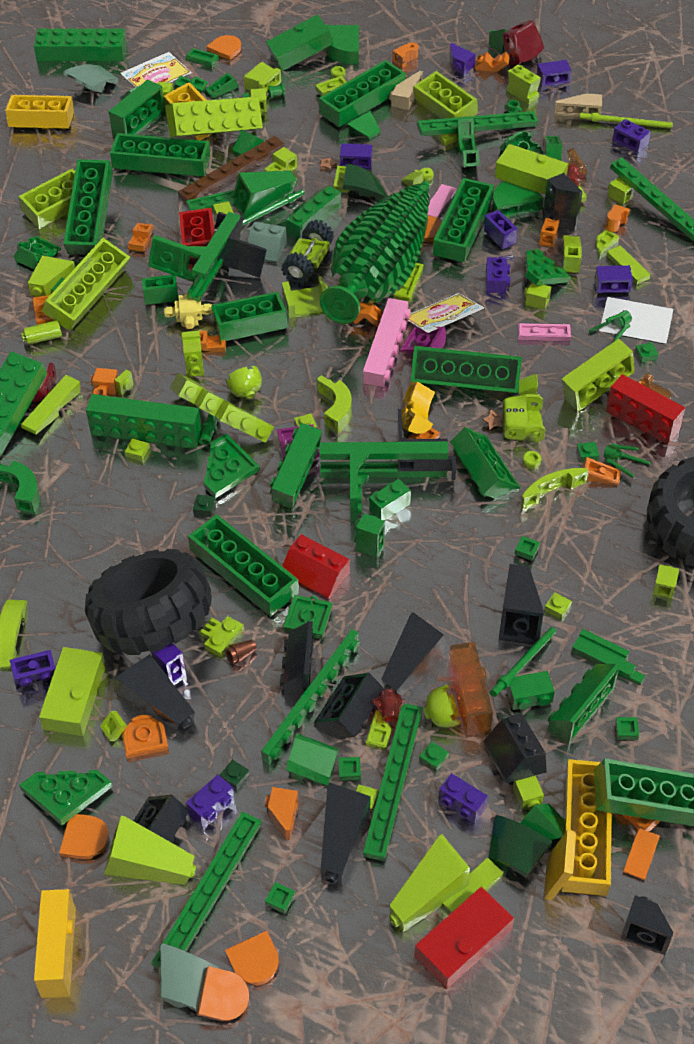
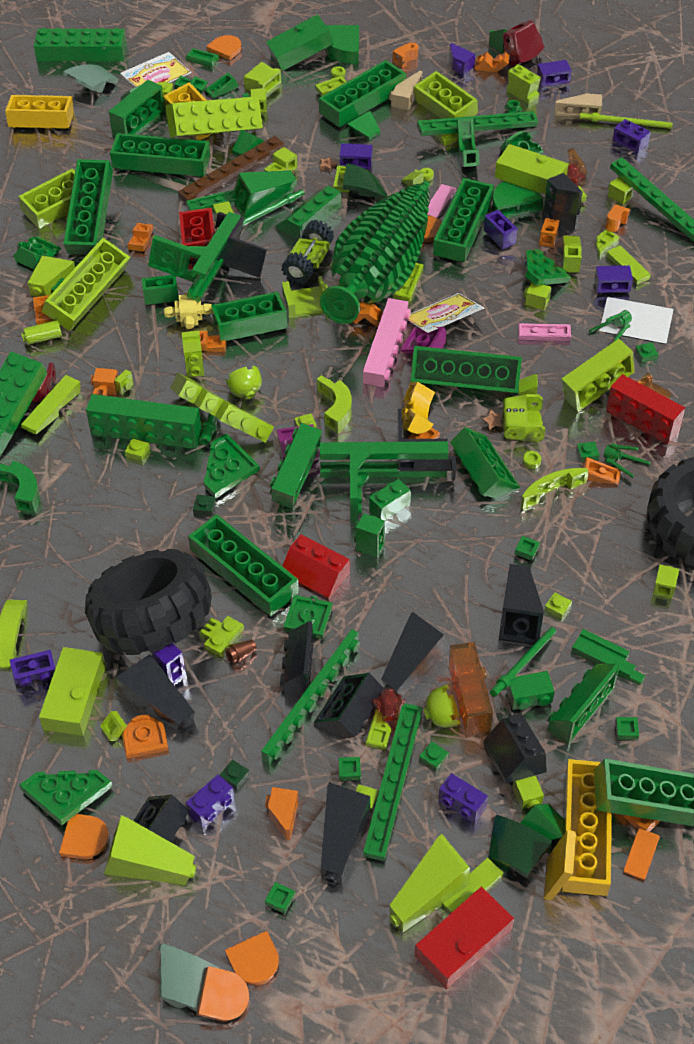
yellow brick [34,889,76,998] -> none
green plate [151,811,262,969] -> none
sand green slope [248,222,287,264] -> none
green bush [268,83,286,99] -> none
green slope [286,733,339,786] -> none
dark purple brick [486,257,511,293] -> none
green slope [543,136,563,161] -> none
black slope [621,895,674,955] -> none

